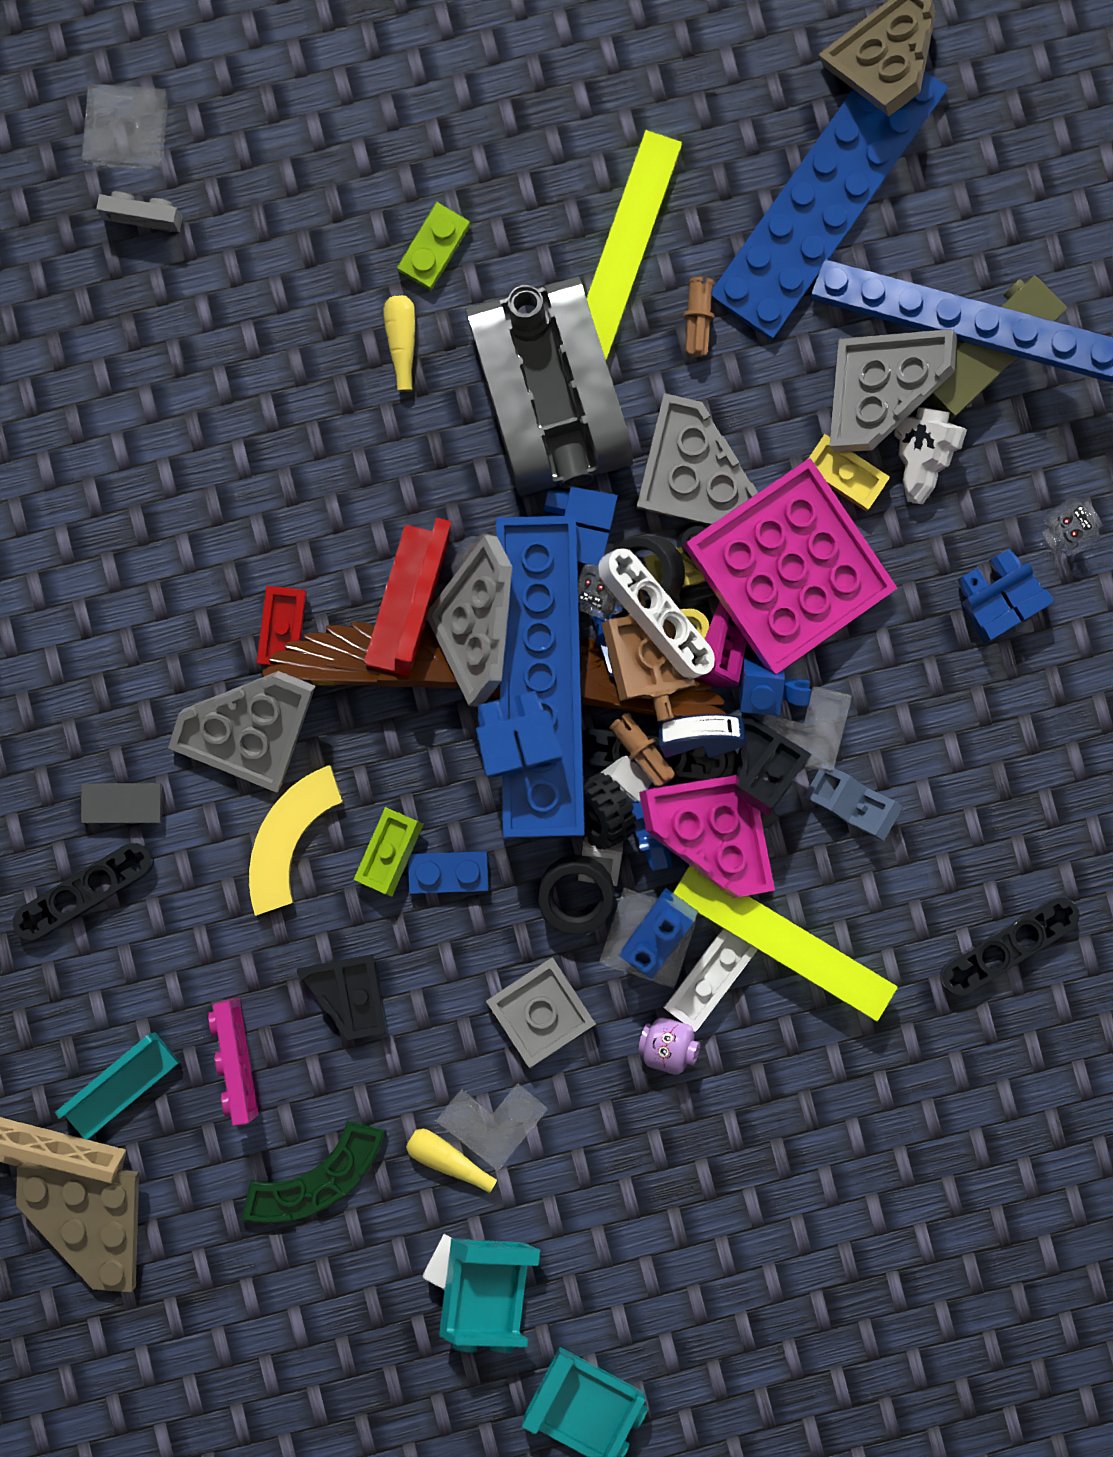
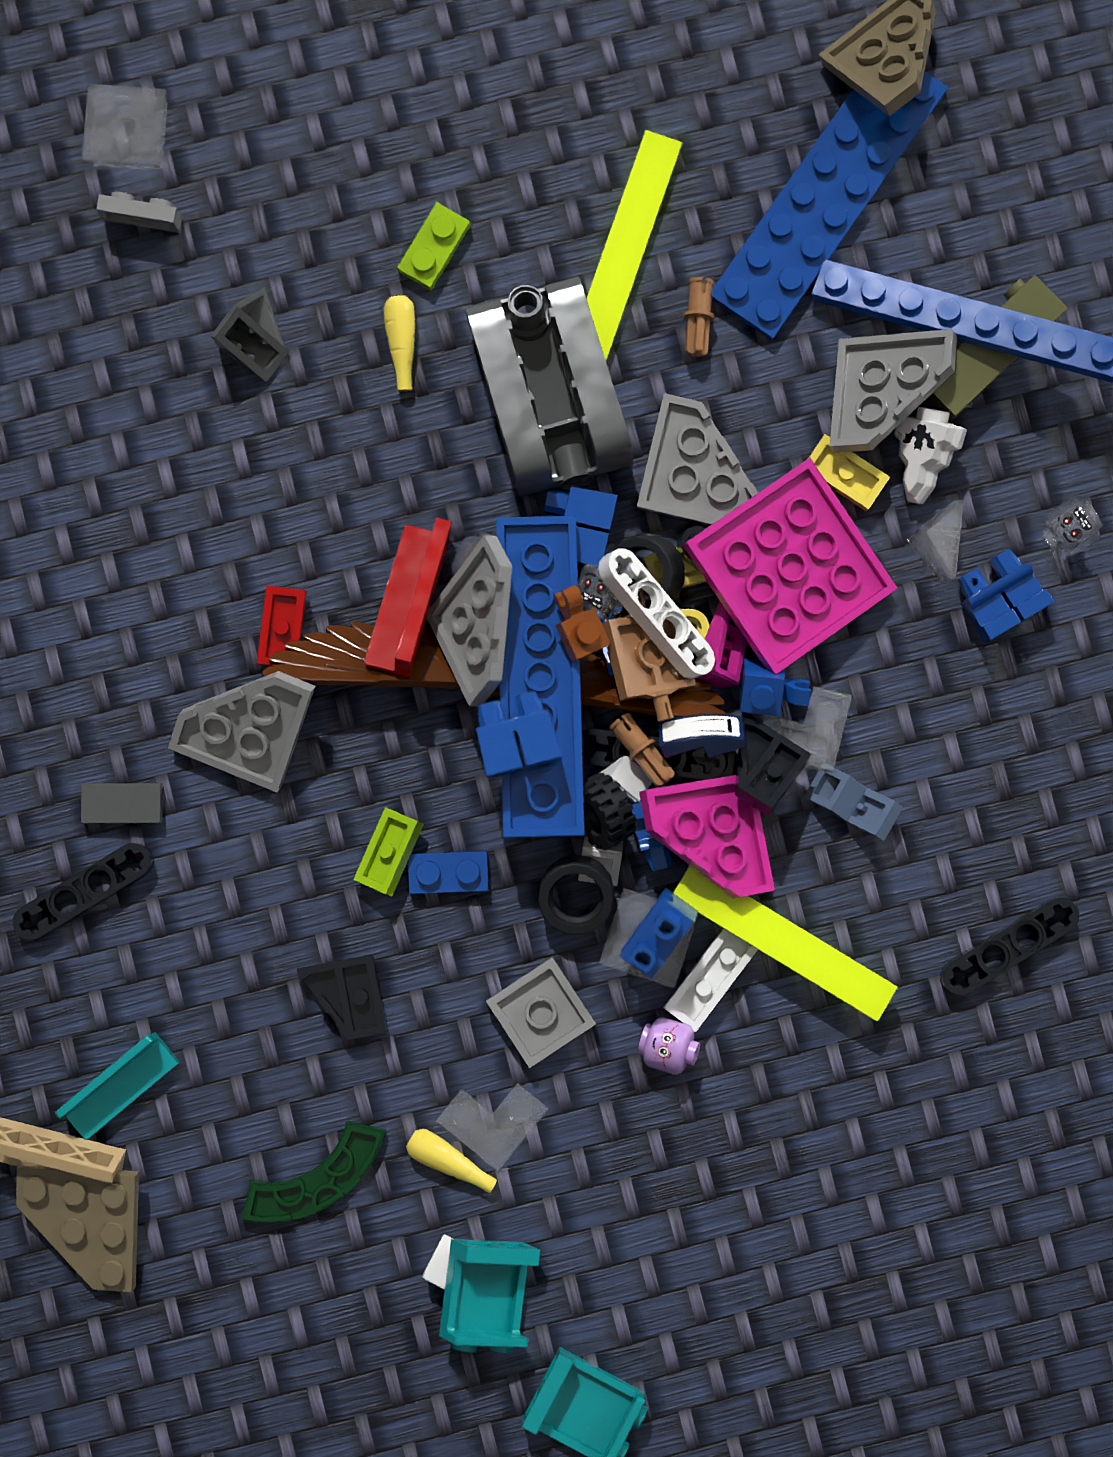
dark pink plate [208,998,259,1126] -> none
light yellow tile [249,765,343,916] -> none
none -> dark grey slope [211,287,289,382]
none -> dark orange plate [553,585,611,662]
none -> clear slope [907,500,964,583]

